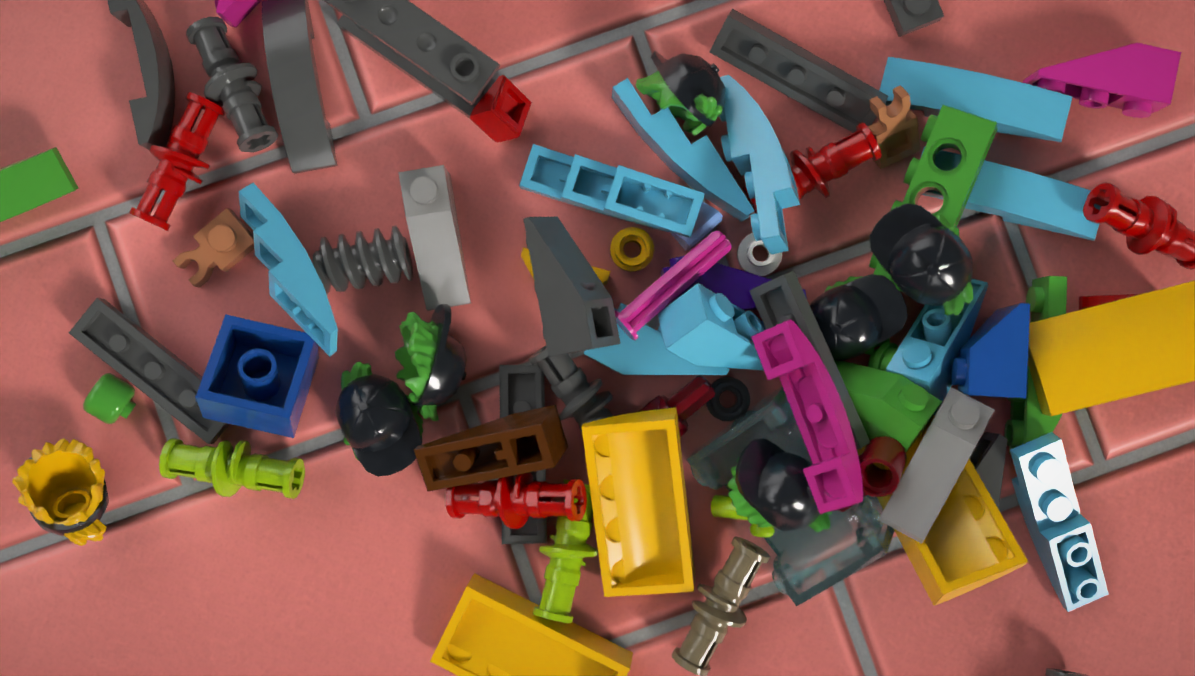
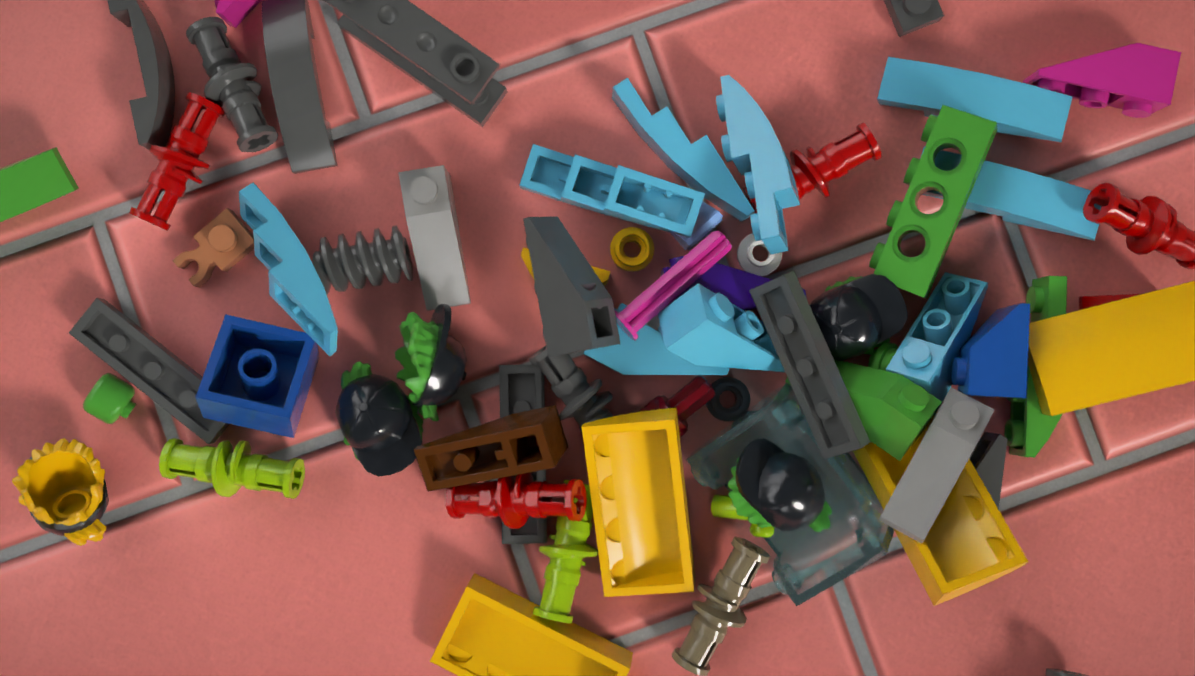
red slope [469,75,532,143] -> none
hair [636,51,725,136] -> none
dark grey plate [709,9,888,133] -> none
dark pink slope [751,319,863,514] -> none
dark red axle [834,436,907,512] -> none
nougat plate [868,85,921,169] -> none
black hair [869,203,973,316] -> none
medium azure slope [1010,432,1109,612] -> none

